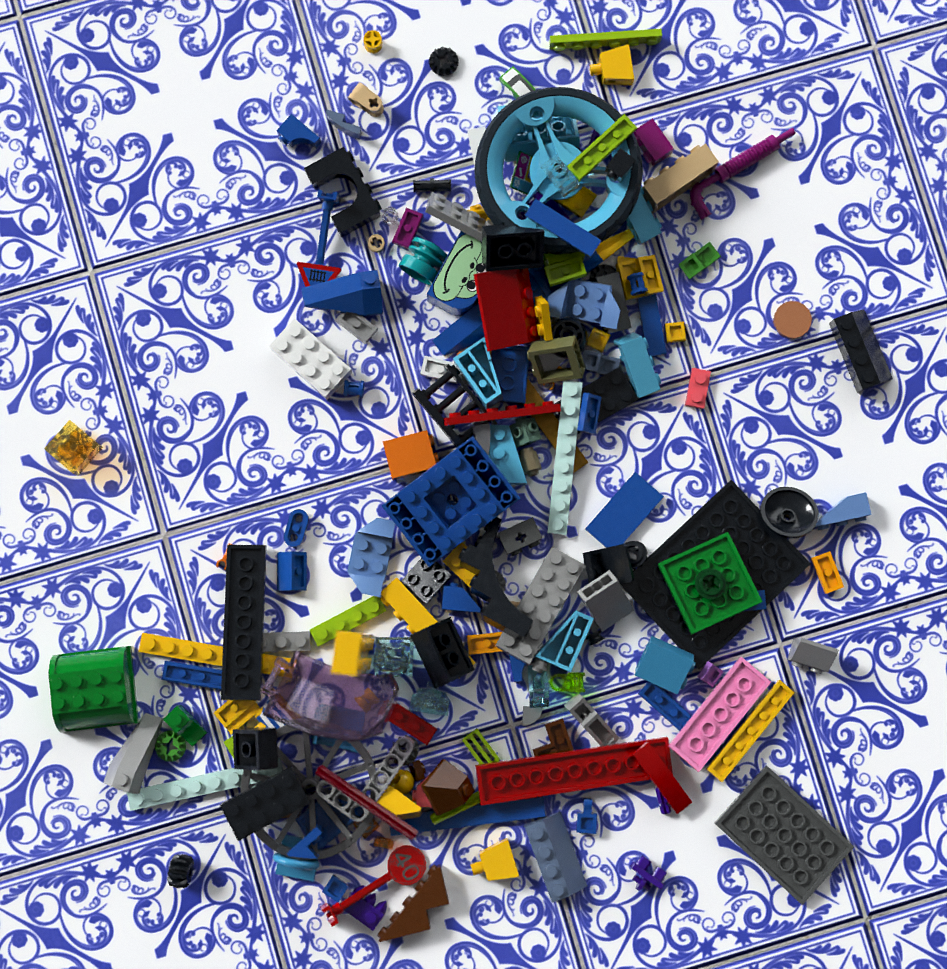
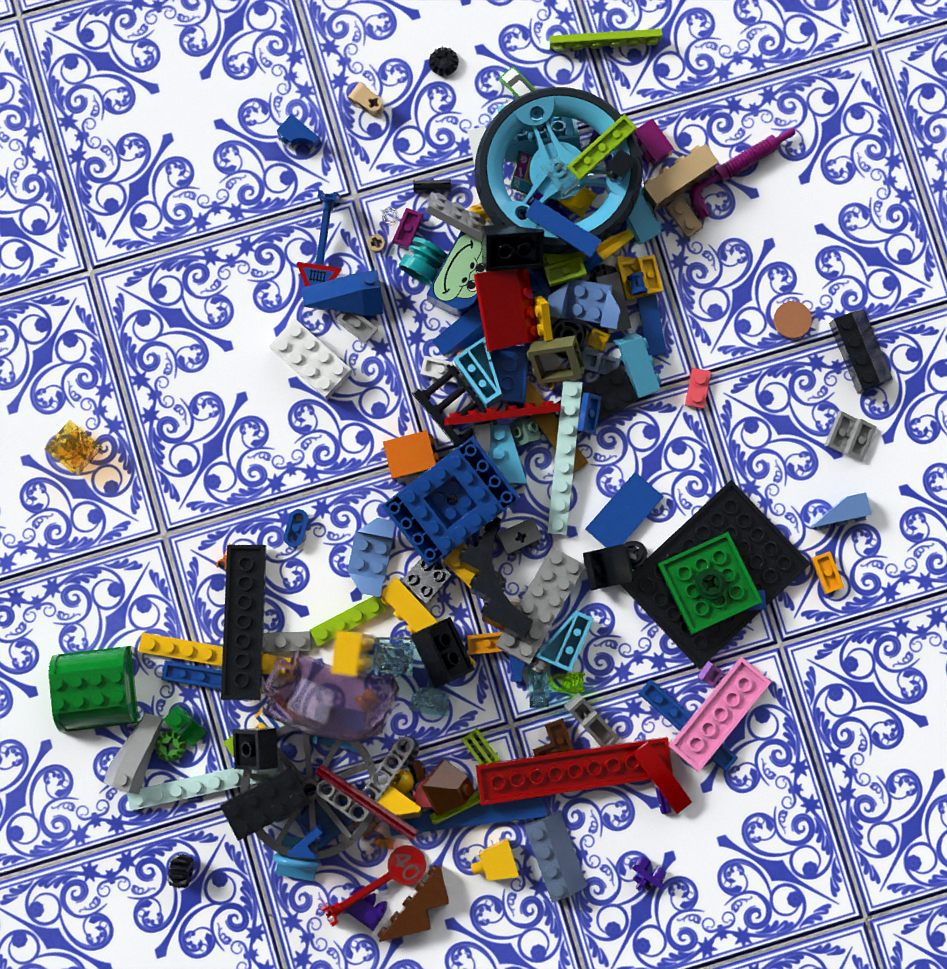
yellow plate [213,700,261,735] -> none
blue panel [277,551,307,591] -> none
black arch [304,147,382,238] -> none
blue plate [322,874,349,902] -> none
sand blue slope [326,110,362,140] -> none
blue bush [344,379,364,398] -> none
yellow wheel [363,30,383,54] -> none
red tile [378,698,438,745] -> none
blue slope [442,583,481,613] -> none
dark tan brick [519,447,542,477] -> none
light grey tile [522,706,543,726] -> none
blue plate [576,798,597,834] -> none
light grey brick [577,570,634,632] -> none
black bush [586,630,605,646] -> none
yellow torso [589,45,634,86] -> none
dark azure brick [635,636,696,694] -> none
yellow tile [664,321,686,343] -> none
bright green slope [678,241,721,279] -> none
yellow plate [706,680,795,782] -> none
dark grey plate [714,765,854,905] -> none
black dish [760,487,819,539] -> none
light grey slope [787,638,839,674] -> none
none -> tan plate [666,196,703,239]
none -> light grey slope [824,411,877,461]

